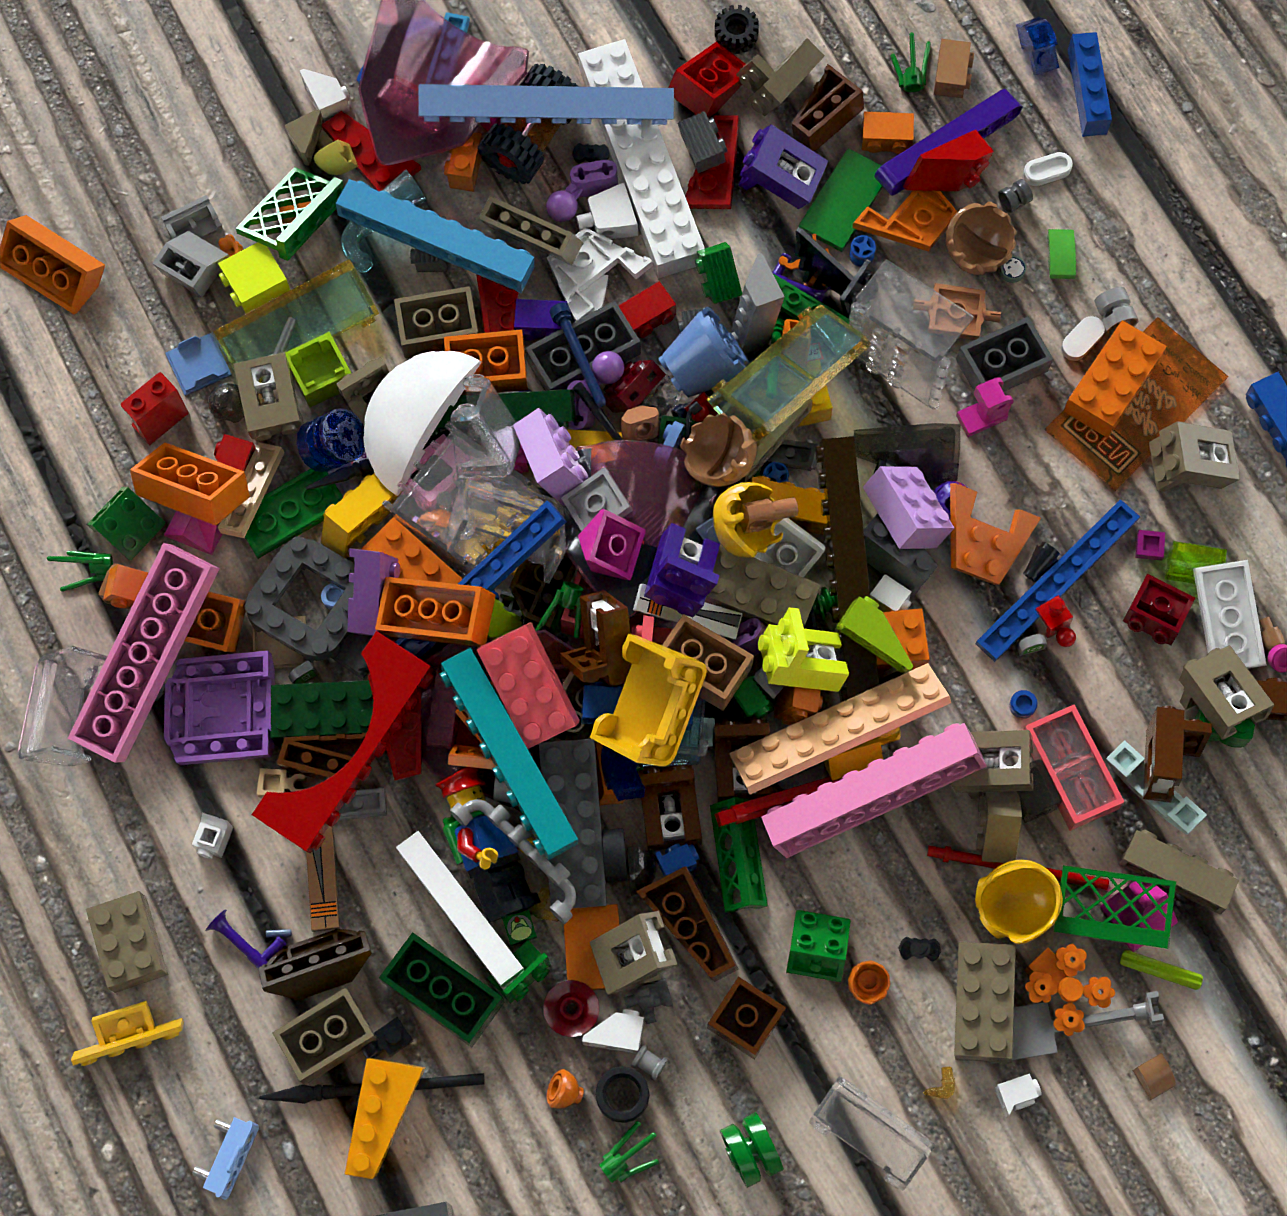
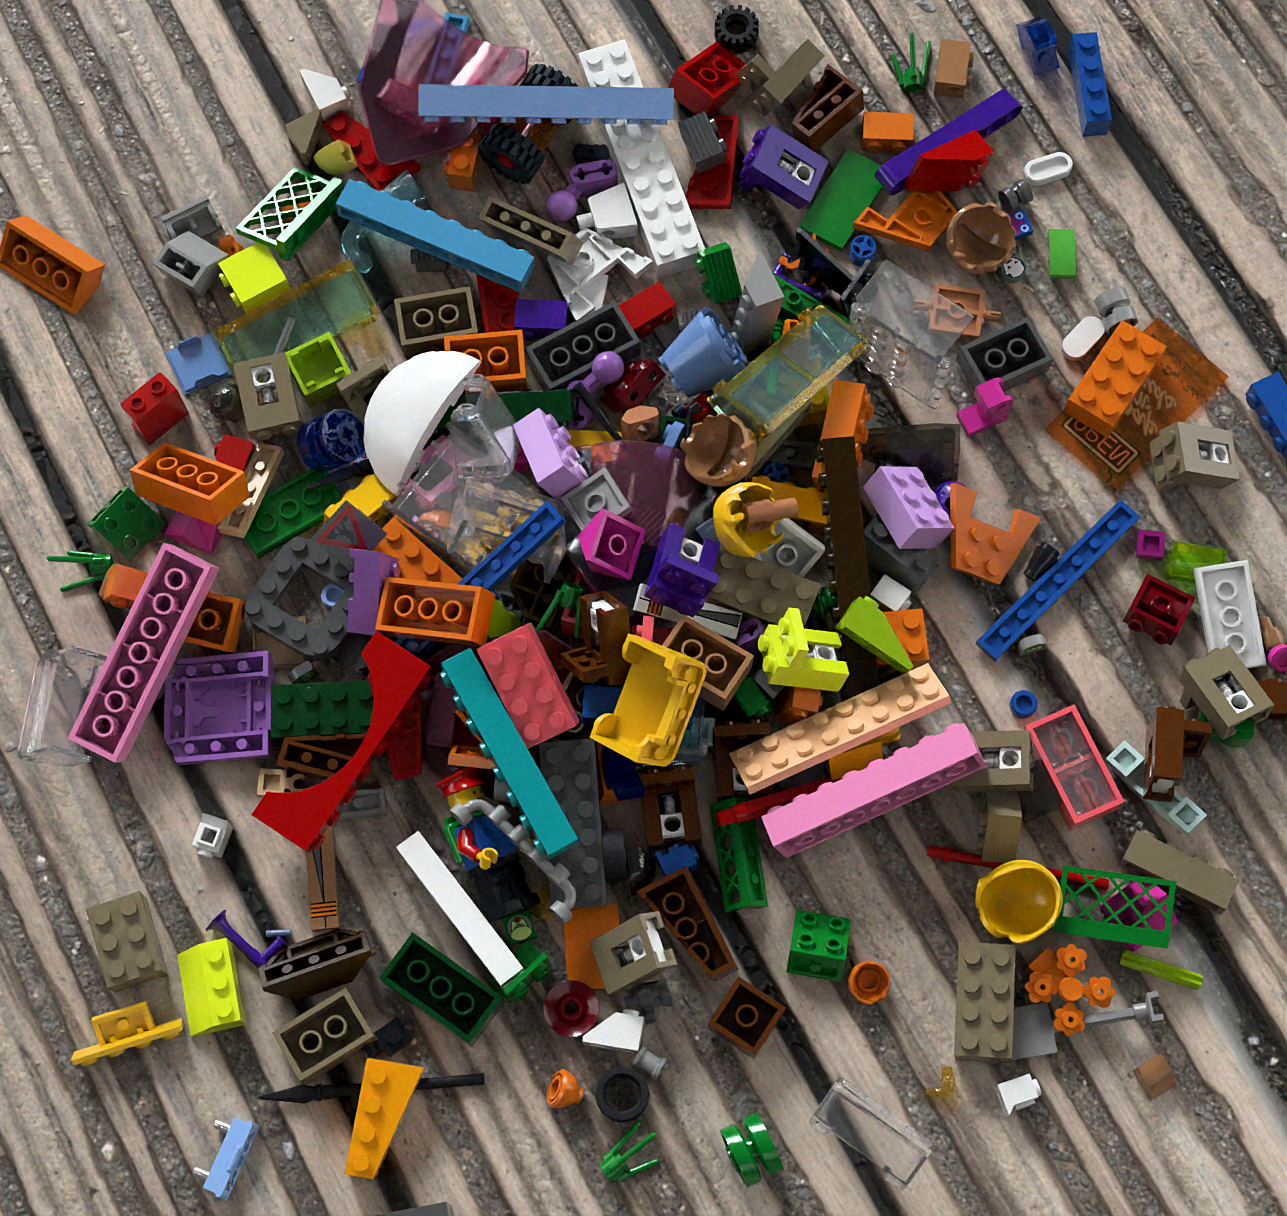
dark blue piece [549,302,606,407] -> none
black piece [898,937,941,962] -> none
red piece [1035,595,1076,647] -> none
none -> neon yellow slope [177,938,247,1037]
none -> dark grey piece [311,500,387,572]
none -> orange brick [812,380,874,493]
none -> tile [1008,209,1034,240]

